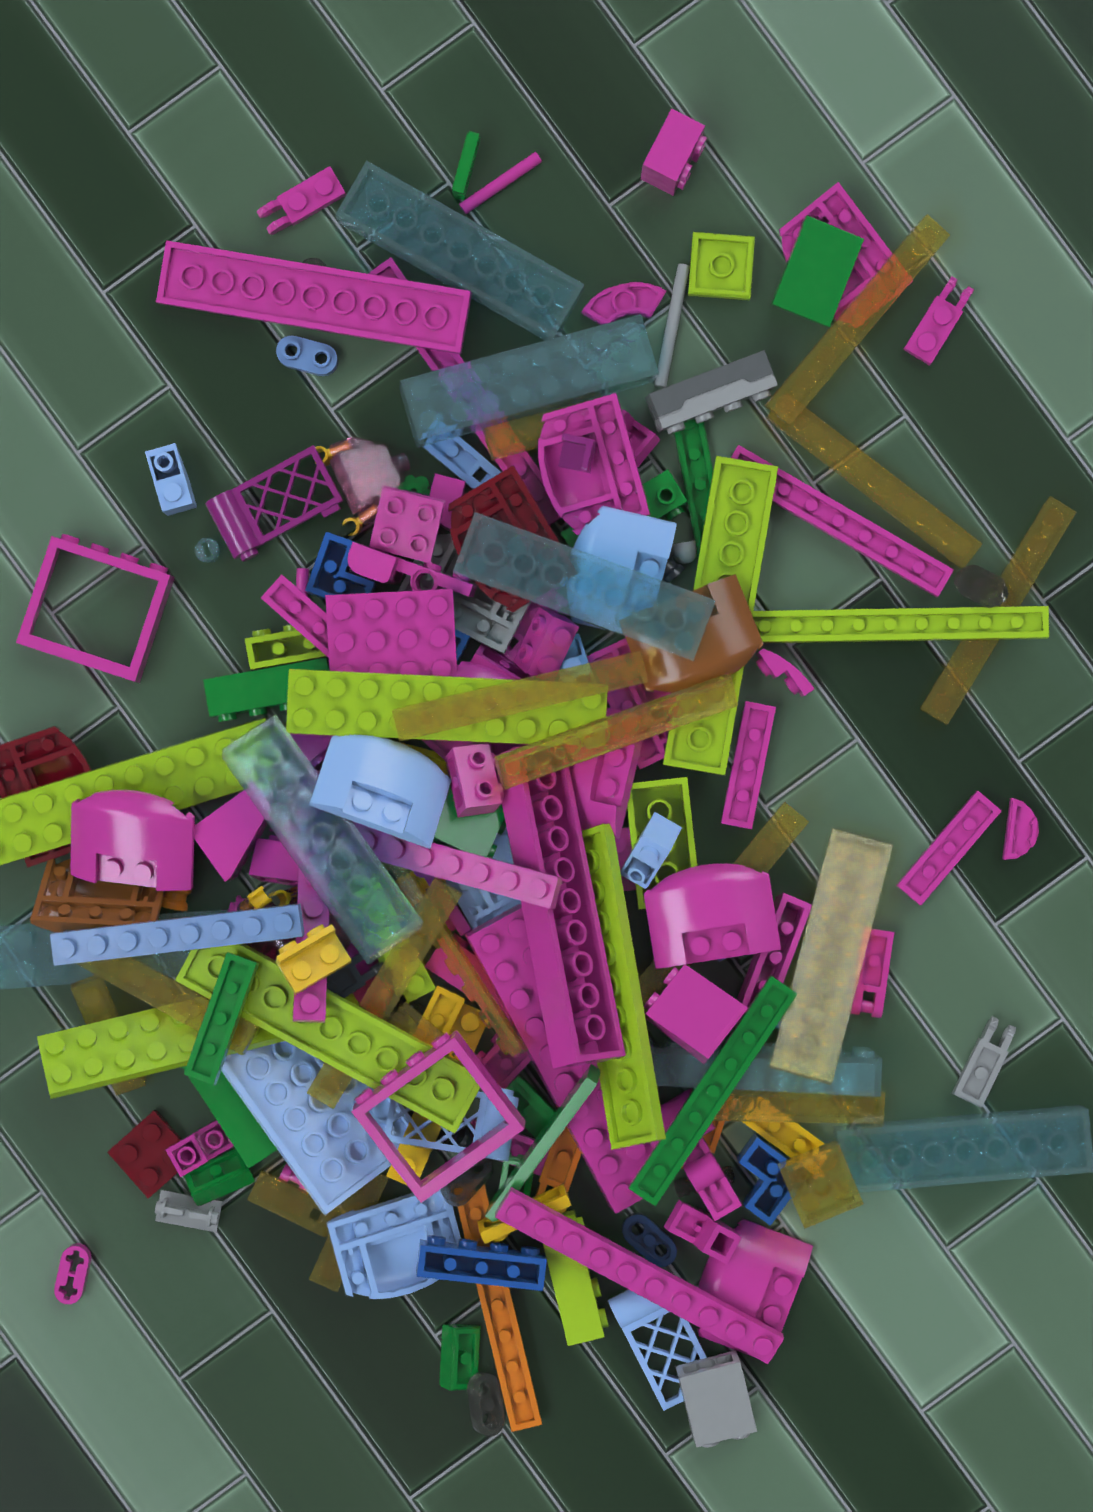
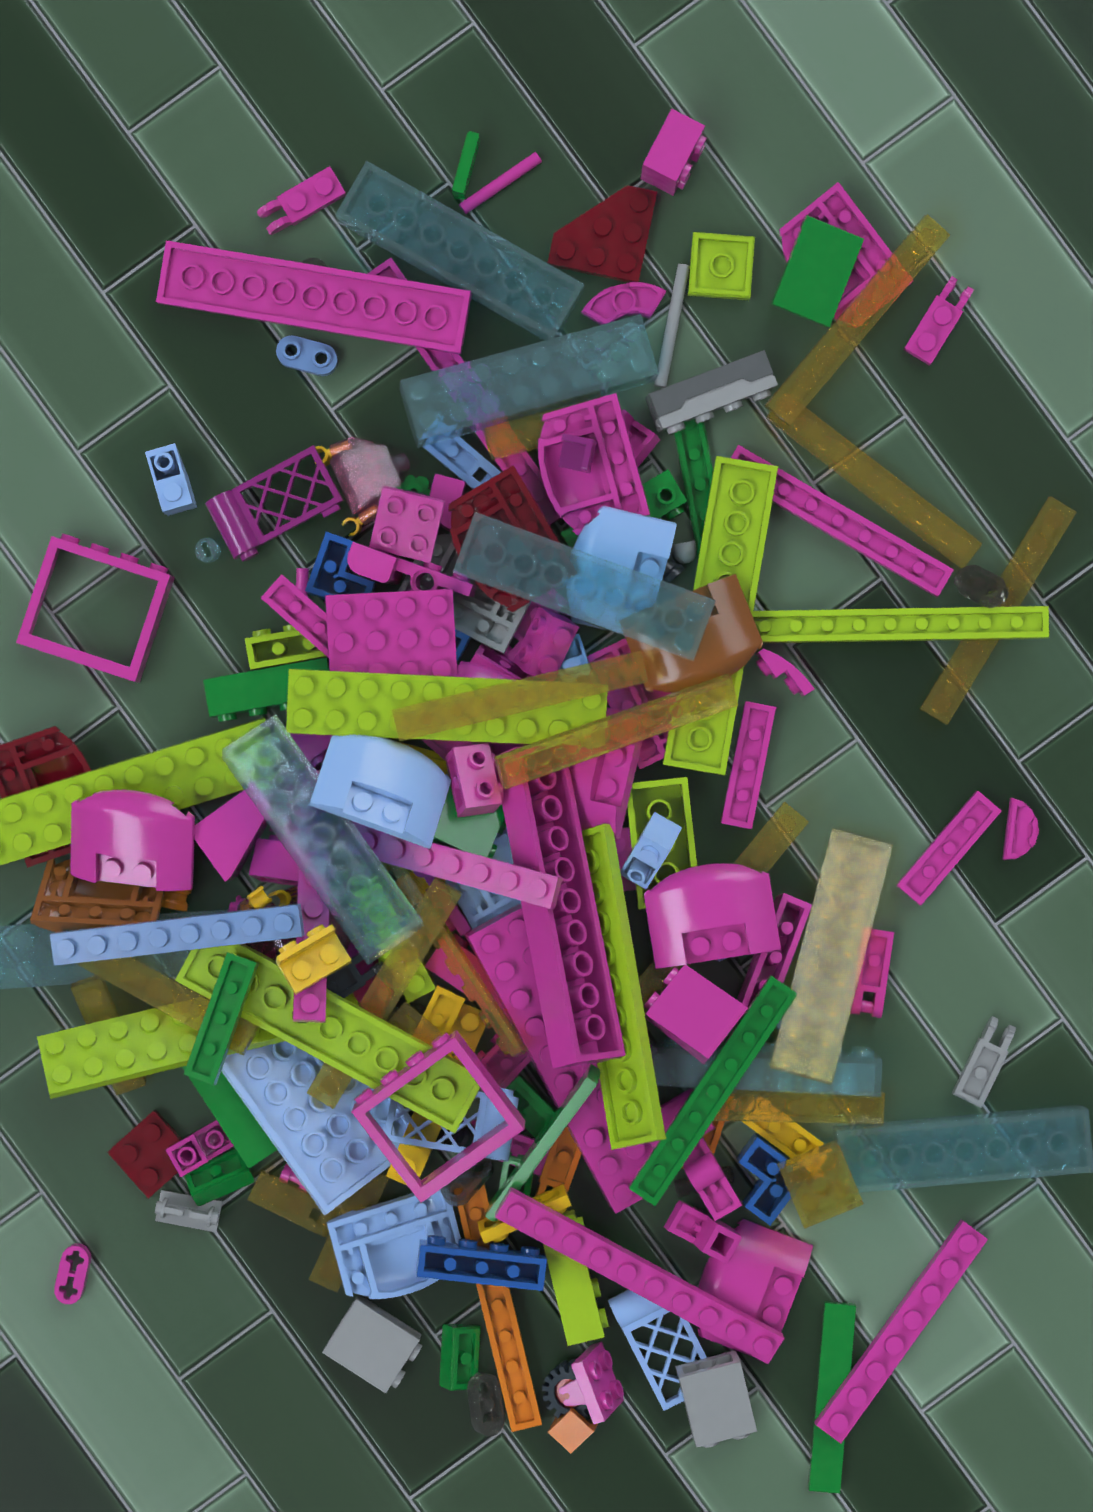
dark blue plate [622,1213,677,1267] -> none
none -> light grey brick [322,1294,422,1393]
none -> dark pink plate [542,1342,624,1424]
none -> dark red plate [547,185,657,283]
none -> orange panel [548,1408,598,1454]
none -> green tile [808,1301,856,1494]
none -> dark pink plate [814,1219,988,1443]

